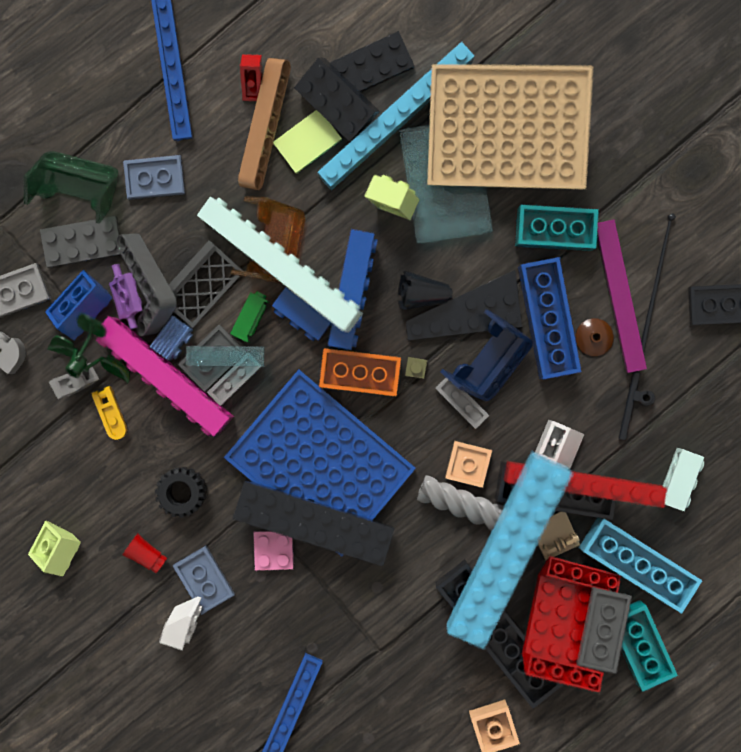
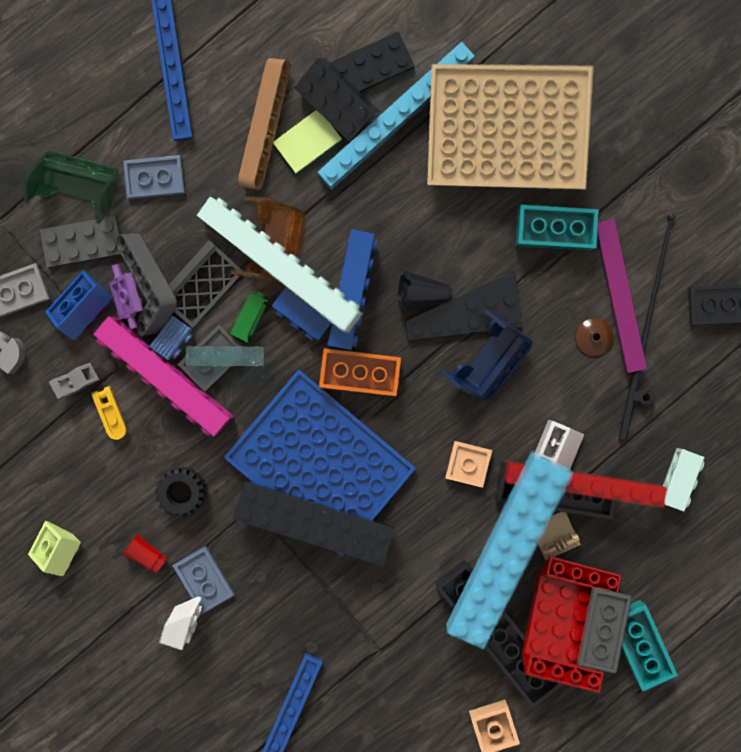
dark green plant [47,313,130,384] -> none
light grey plate [207,352,262,406] -> none
red slope [240,54,263,101] -> none
bright pink plate [254,531,294,570] -> none
yellowish green brick [365,175,420,220] -> none
clear light blue plate [399,125,493,244] -> none
olive plate [405,357,427,379] -> none
light grey piece [417,475,505,531] -> none
light grey plate [435,377,489,429] -> none
blue brick [518,257,581,379] -> none
medium azure brick [579,517,702,613] -> none

